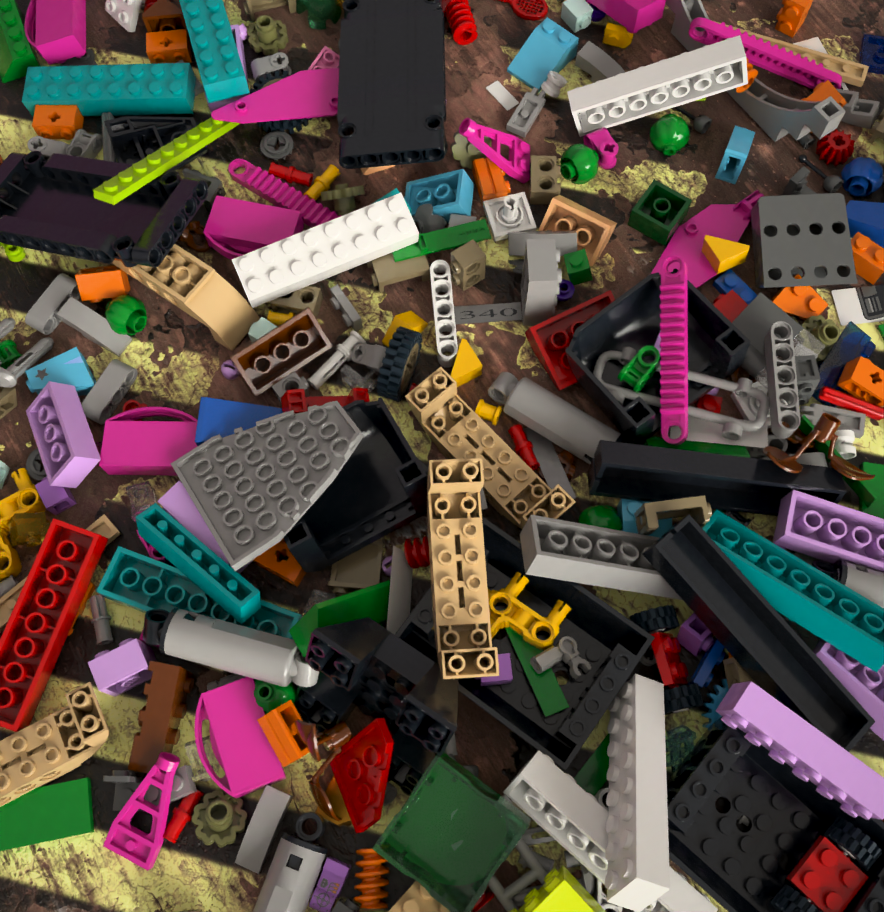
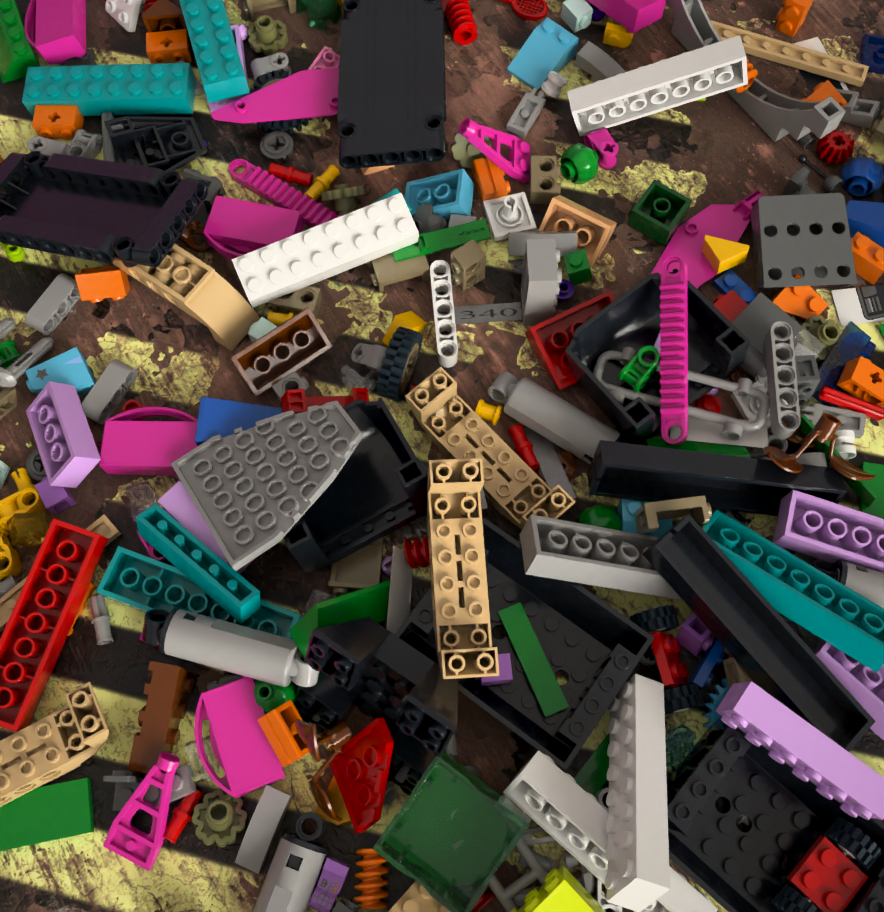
light grey slope [57,297,133,357] -> none
lavender brick [88,638,157,697] -> none
lime plate [93,117,241,205] -> none
green plant [105,295,147,336] -> none
lavender hinge [221,360,239,380] -> none
orange brick [253,538,306,587] -> none
white pin [307,330,367,390] -> none
light grey plate [330,284,363,332] -> none
yellow slope [450,338,482,387] -> none
white sticker [486,80,519,111] -> none
yellow pin [488,572,571,650] -> none
light grey bar [530,636,591,680] -> none
green plant [650,114,690,156] -> none
dark grey hinge [673,106,712,134] -> none
dark pink gear [688,17,842,89] -> none
medium azure slope [715,126,755,184] -> none

